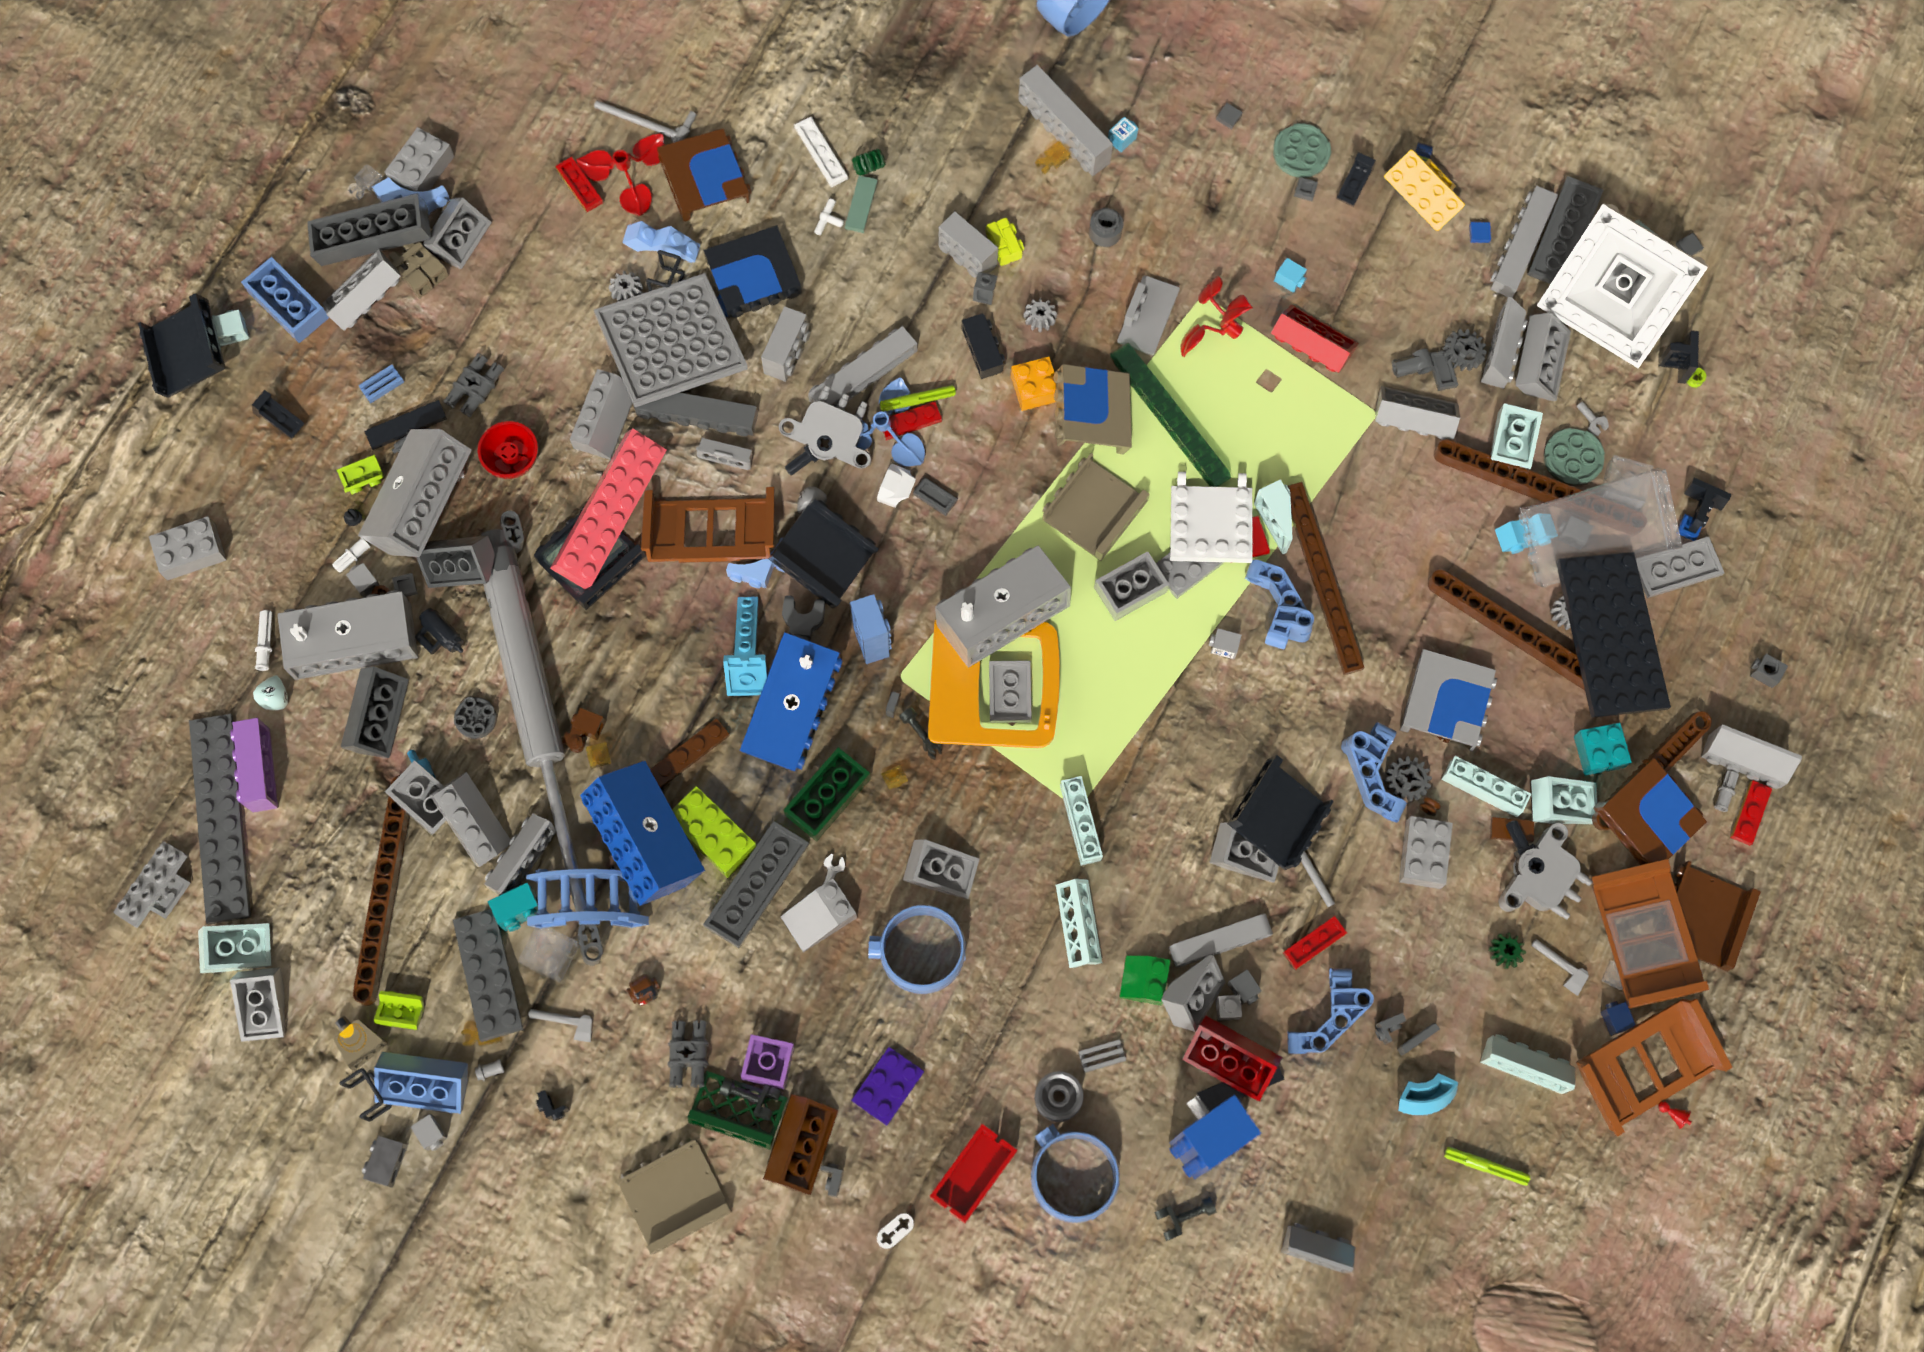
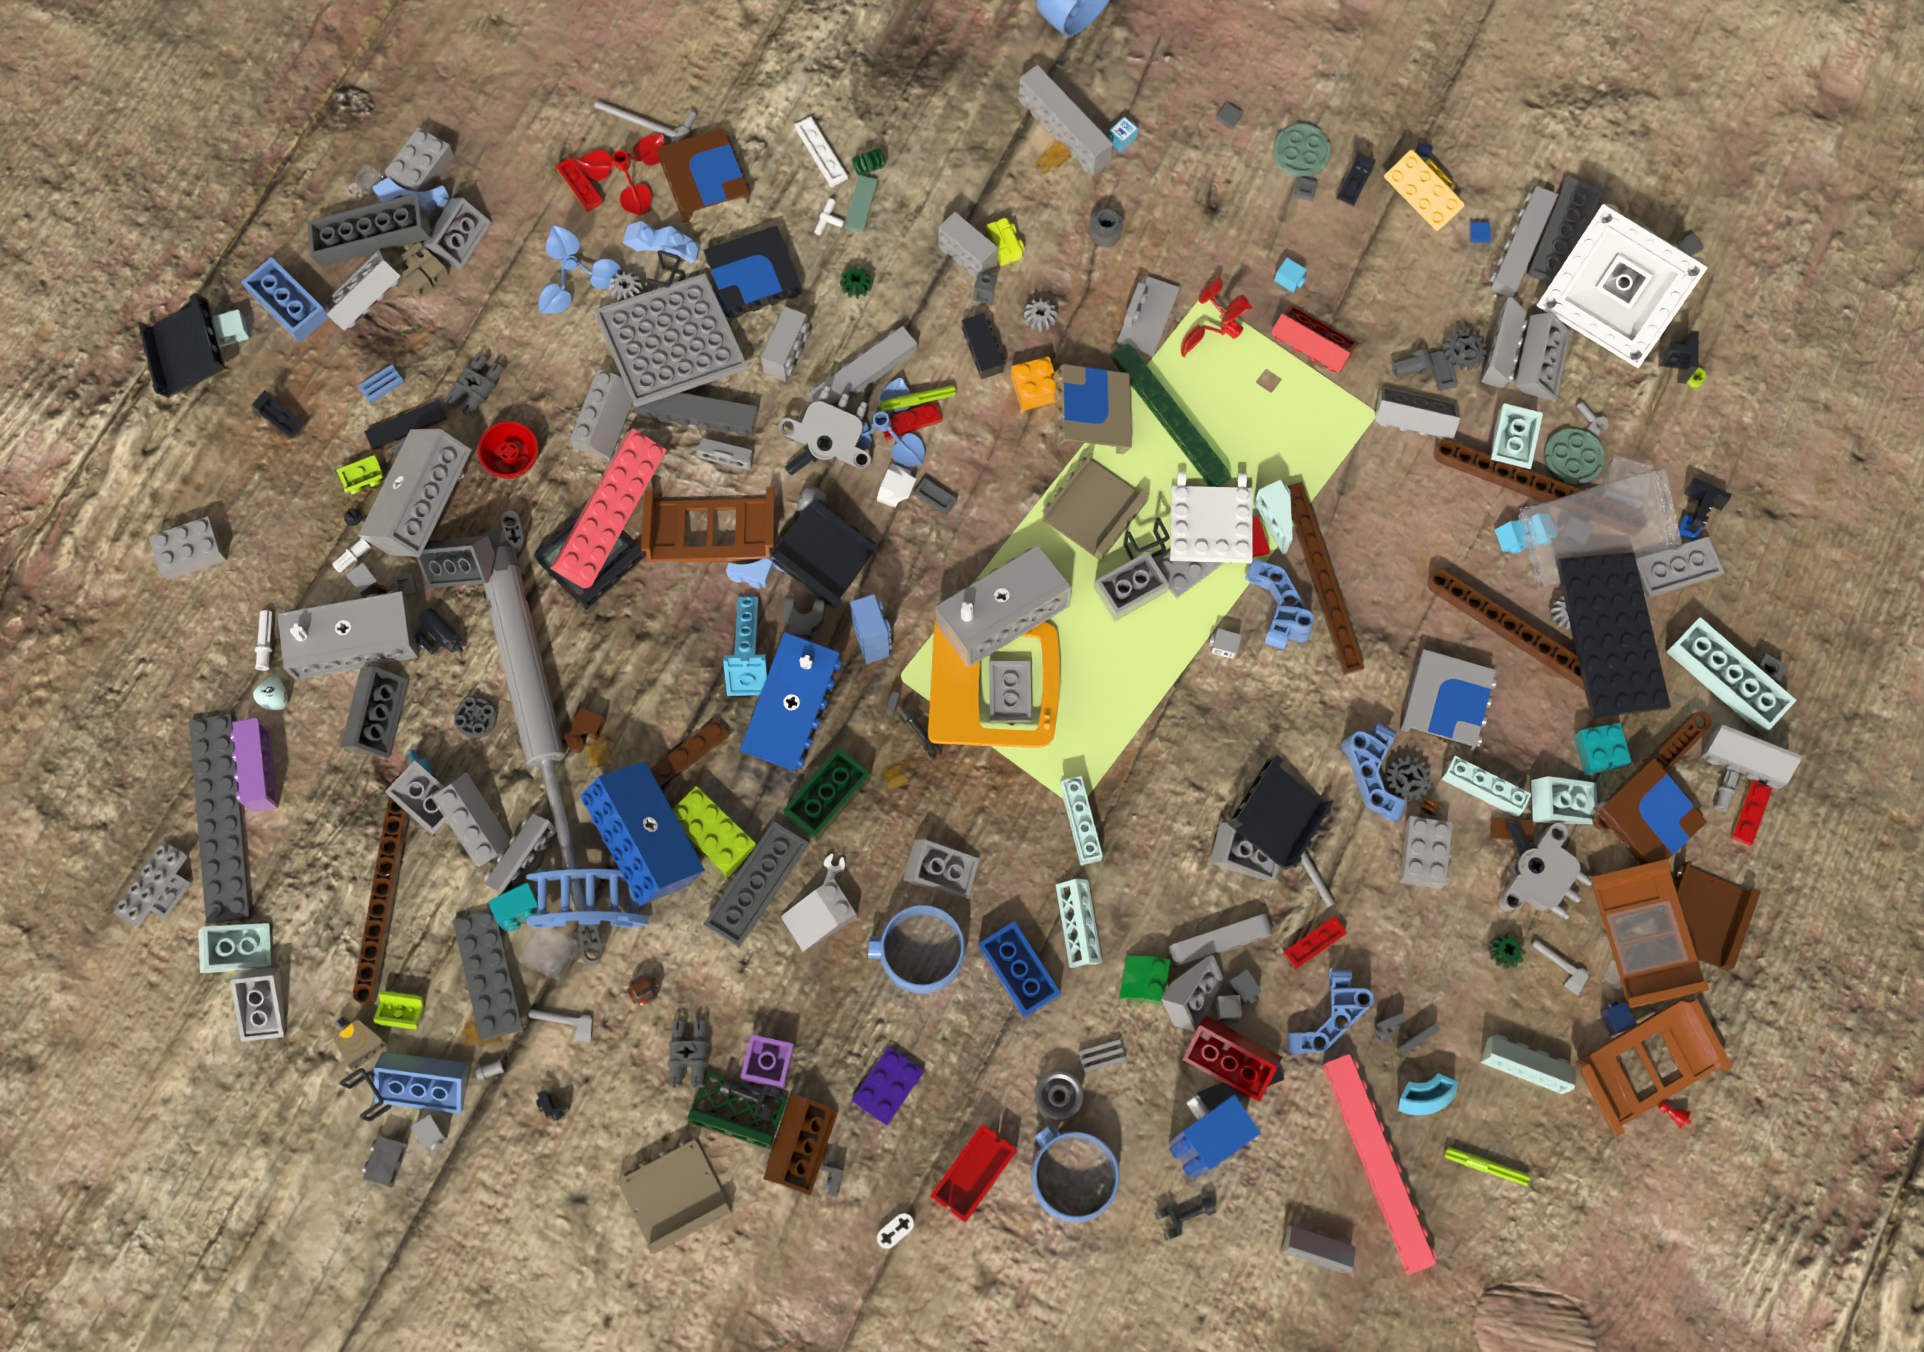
none -> medium blue plant [538,225,623,314]
none -> dark green gear [840,265,873,299]
none -> blue brick [978,921,1061,1020]
none -> black piece [1123,517,1170,560]
none -> coral brick [1322,1054,1436,1274]
none -> light aqua brick [1667,617,1796,735]

